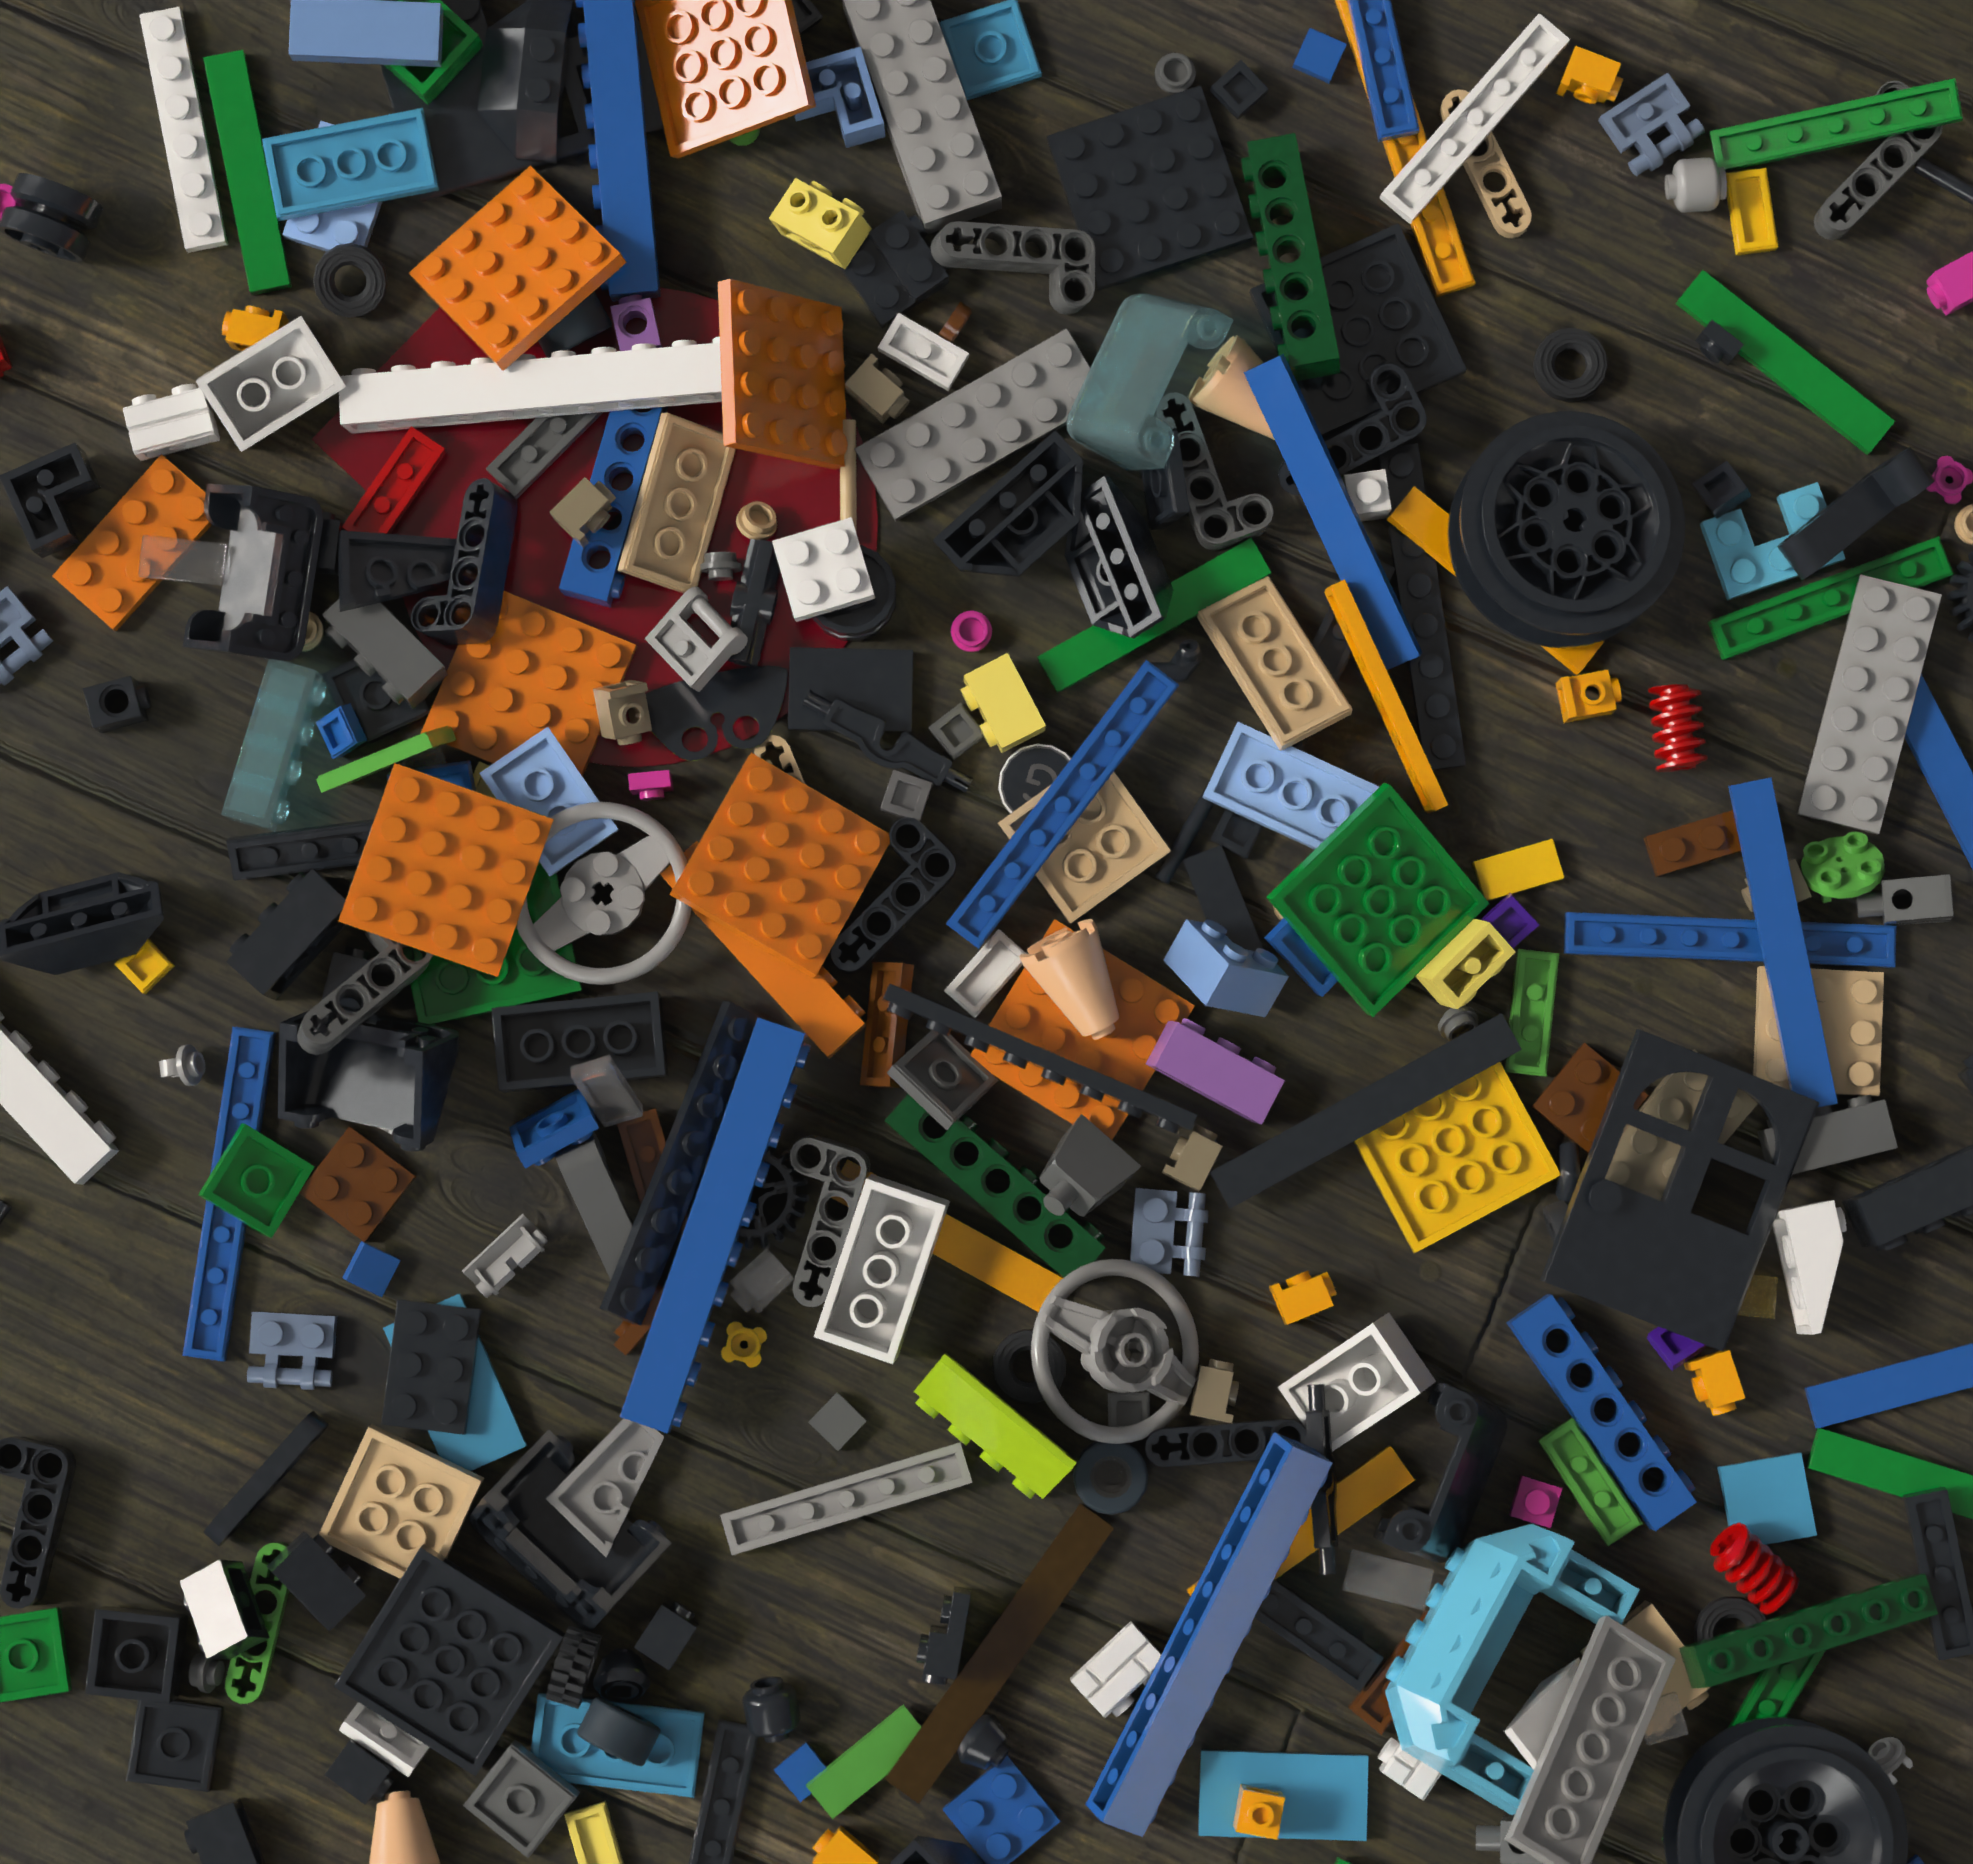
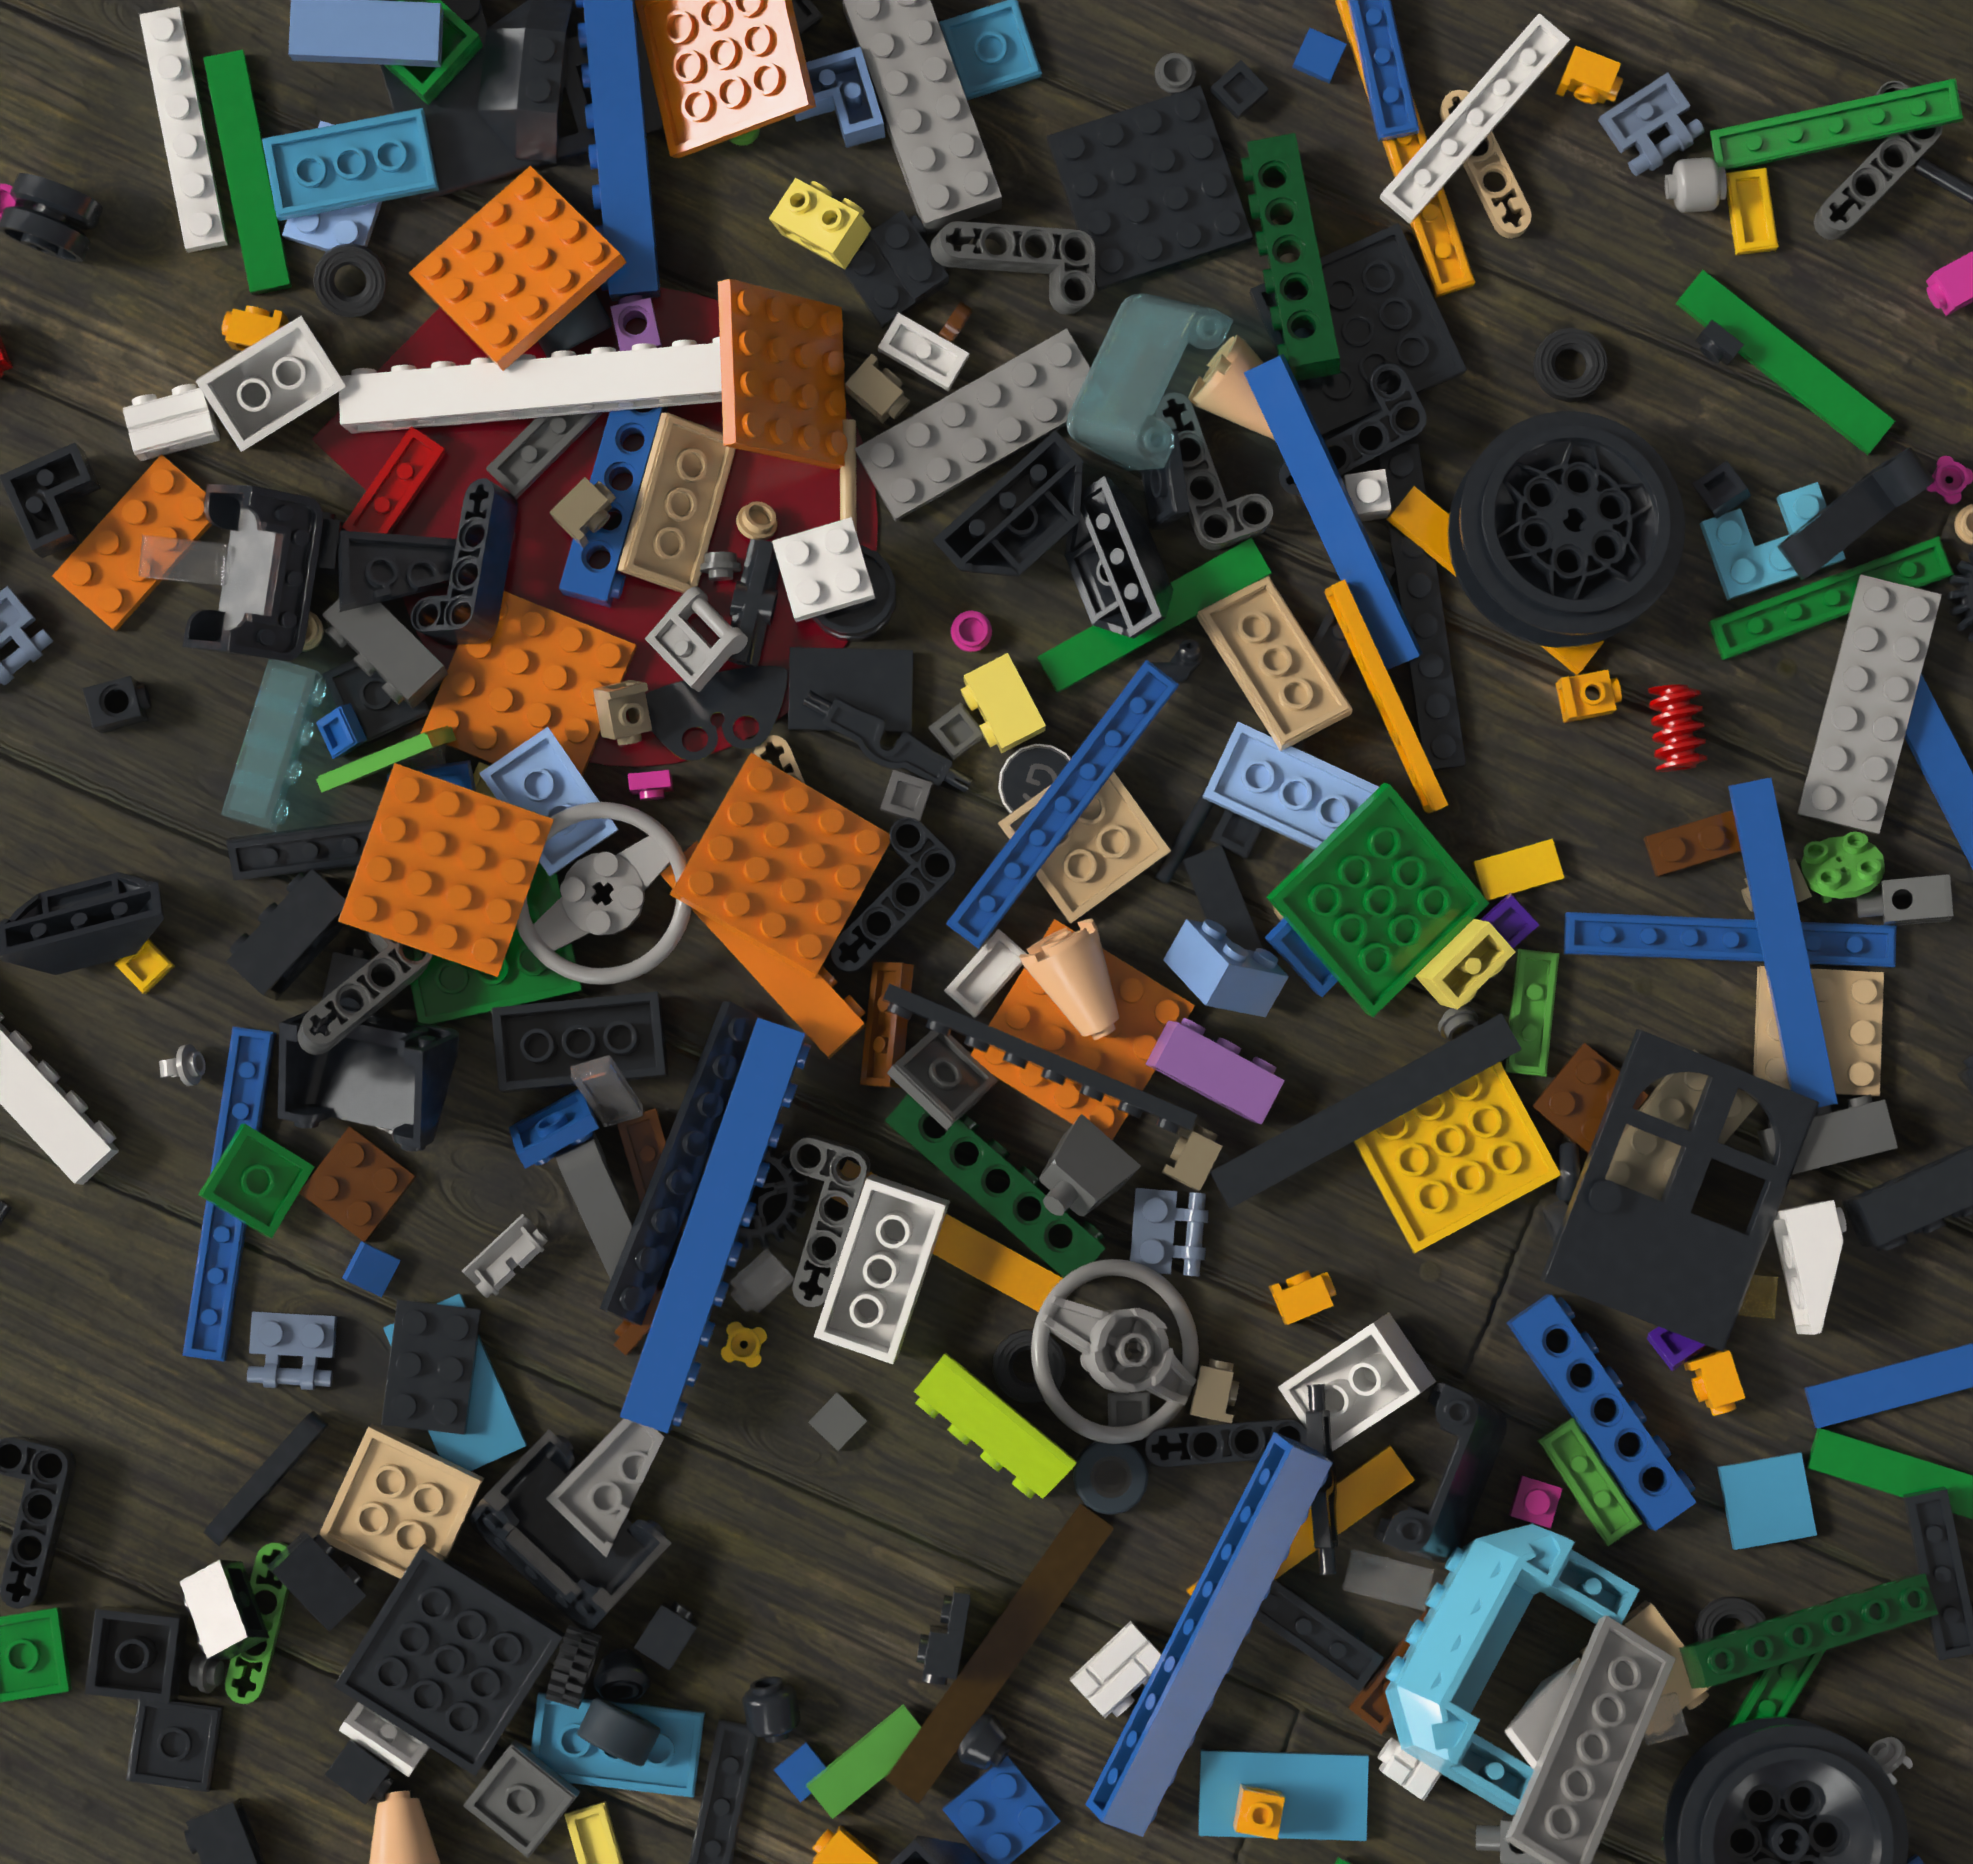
light grey plate [720,1442,972,1555] -> none
red piece [1709,1523,1799,1615] -> none

